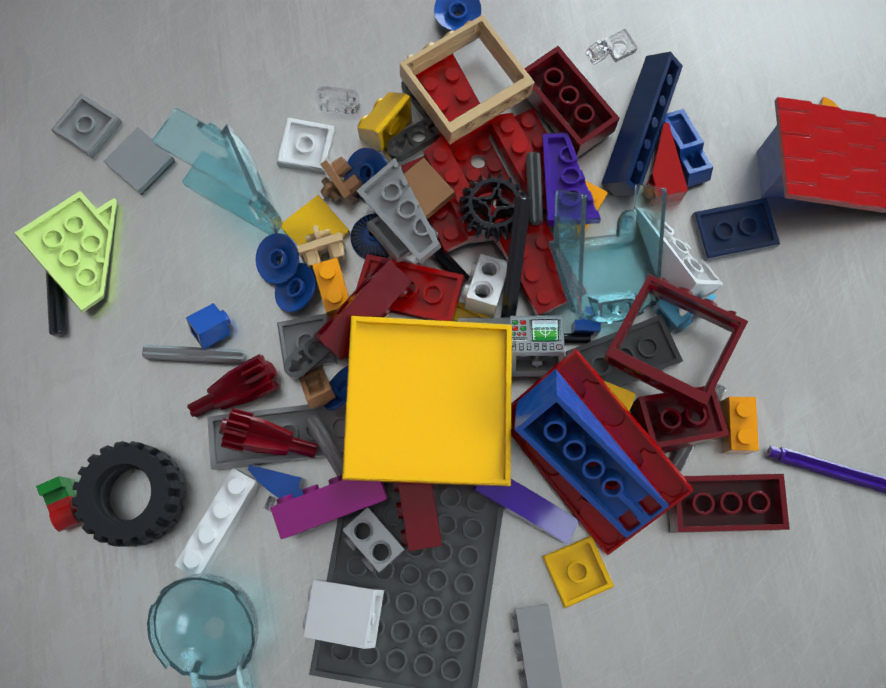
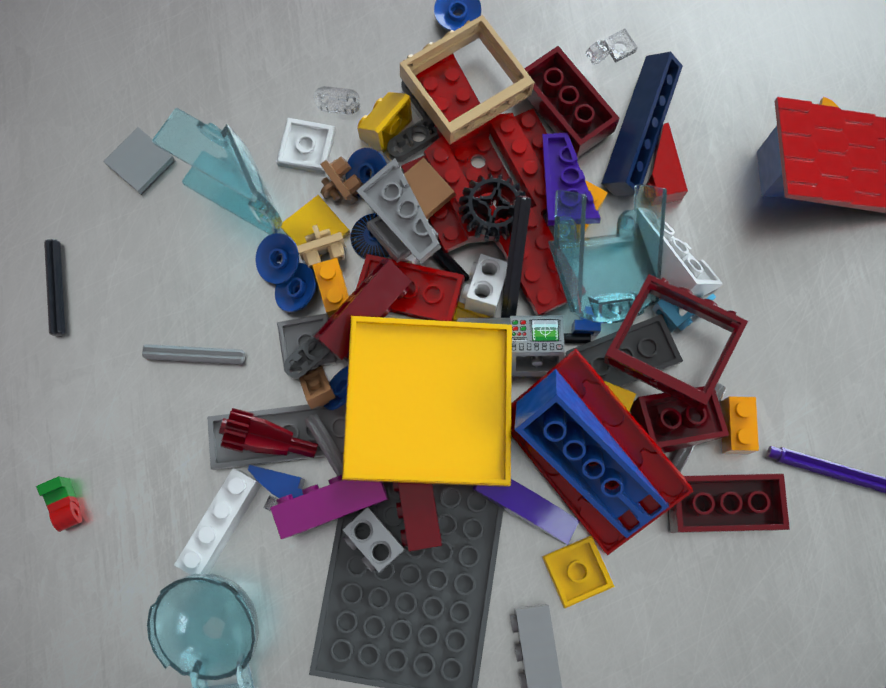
yellowish green wing [15,191,117,313] -> none
light grey tile [51,93,122,158] -> none
black tyre [72,441,186,547] -> none
blue brick [186,303,231,350] -> none
dark red piece [187,354,279,417] -> none
white panel [303,580,384,649] -> none
dark grey axle [526,152,543,226] -> none
blue slope [663,109,713,187] -> none
dark blue tile [692,198,780,261] -> none

